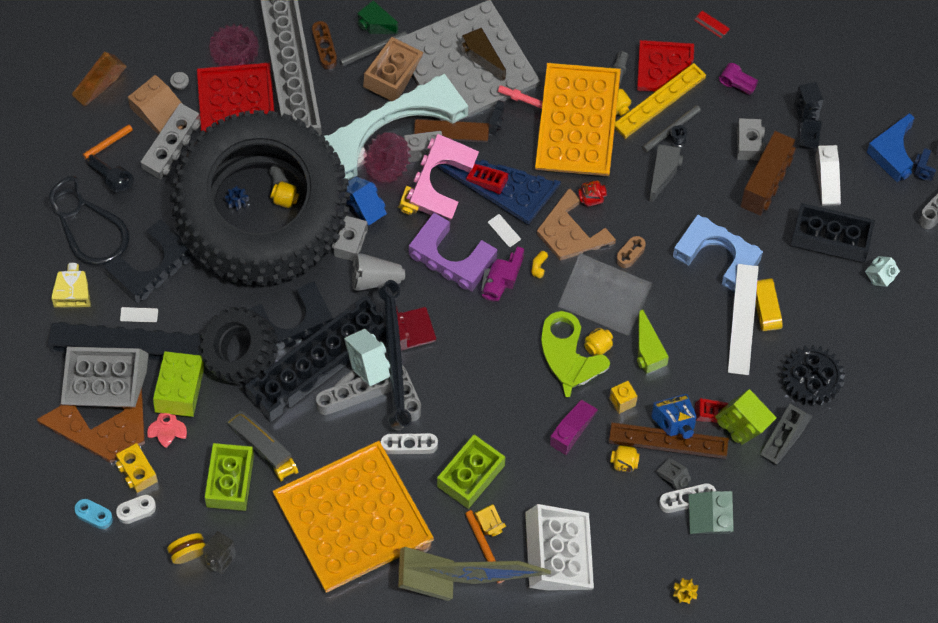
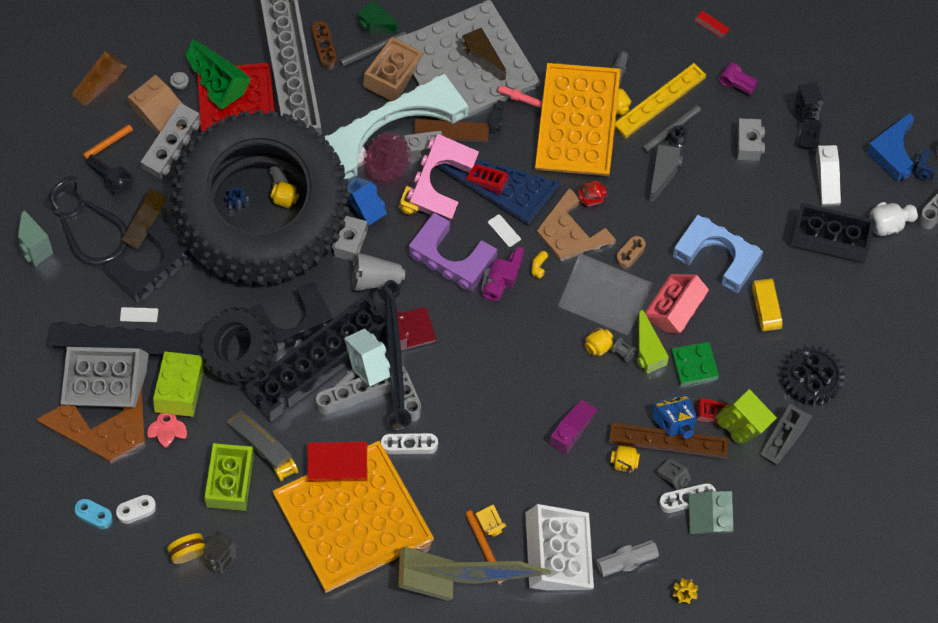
light yellow torso [52,263,91,307] -> none
yellow brick [116,443,158,493] -> none
clear pink gear [209,23,259,67] -> none
lime brick [437,435,505,509] -> none
lime animal [541,311,610,398] -> none
yellow brick [610,381,638,414] -> none
red plate [637,40,694,92] -> none
white sticker [728,264,758,375] -> none
reddish brown brick [741,131,796,216] -> none
light aqua brick [865,256,900,287] -> none
none -> sand green slope [18,211,53,267]
none -> dark brown slope [121,188,167,250]
none -> green wedge [185,39,251,109]
none -> red tile [308,442,368,482]
none -> light grey piece [596,540,659,577]
none -> dark grey bush [611,337,637,362]
none -> coral slope [645,274,709,333]
none -> green plate [671,342,719,386]
none -> white piece [869,202,918,236]

